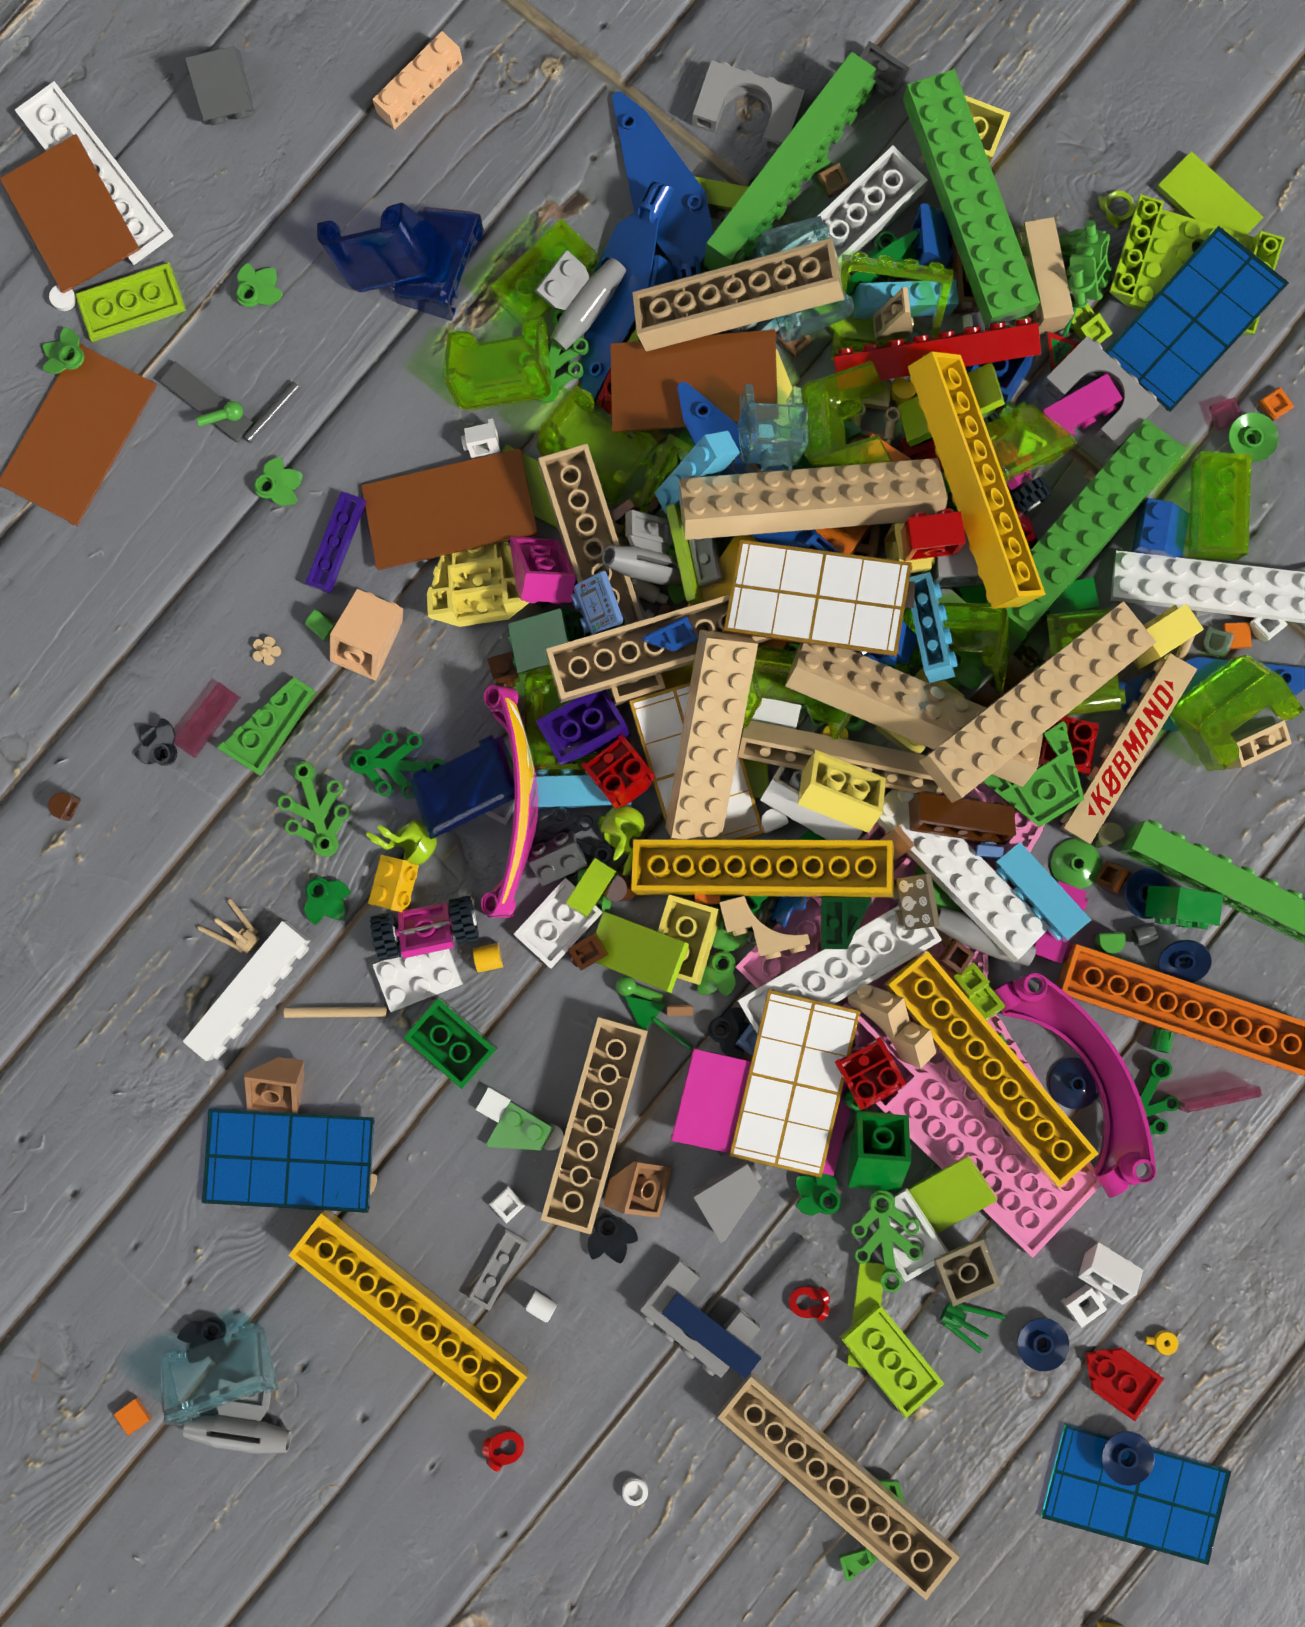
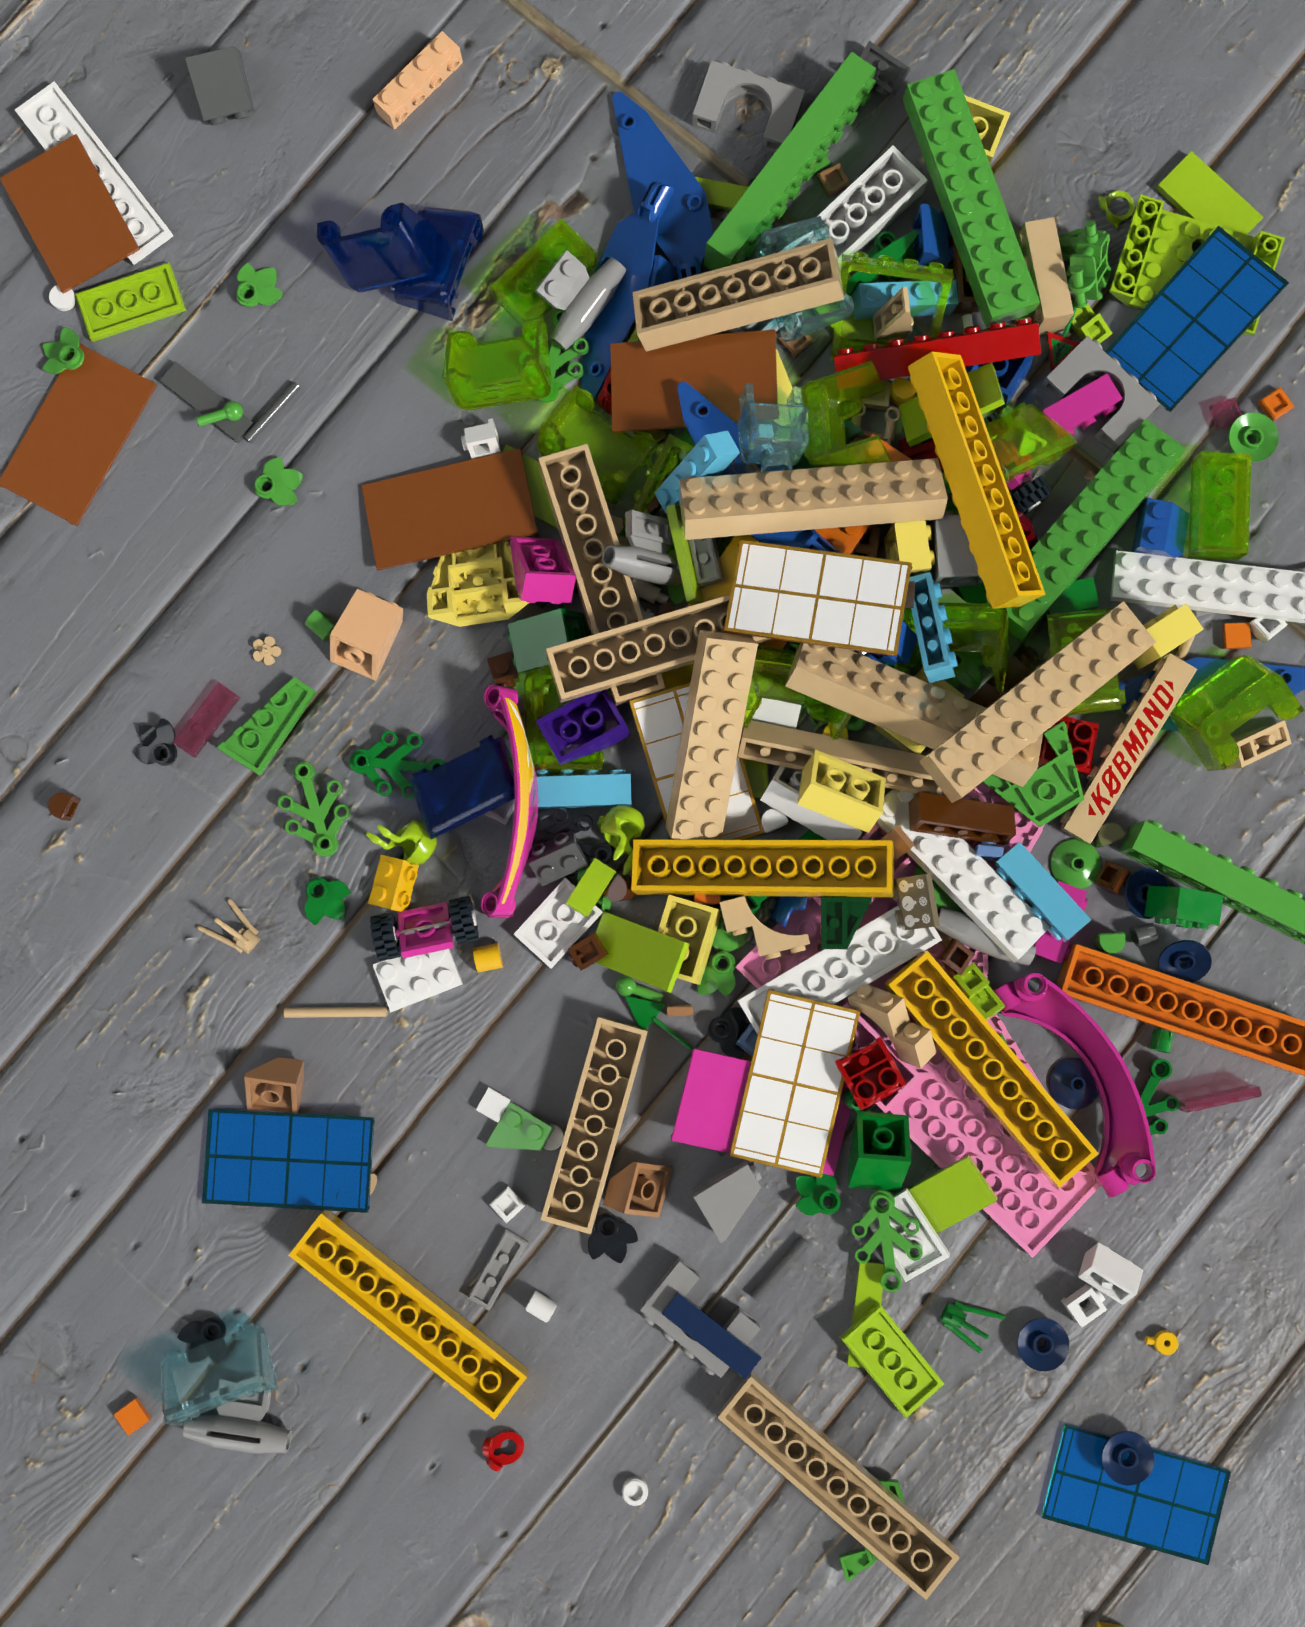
white brick [183,921,311,1061] -> none
dark purple plate [305,491,367,594] -> none
green brick [403,997,498,1089] -> none
medium blue slope [571,571,623,636] -> none
red slope [581,734,655,808] -> none
reddish brown tile [610,499,641,525] -> none
blue tile [642,616,698,652] -> none
red piece [788,1286,830,1322] -> none
red brick [901,509,966,561] -> none
dark tan slope [934,1238,1001,1307] -> none
red tile [1085,1347,1164,1421] -> none
sand green tile [1203,627,1235,656] -> none

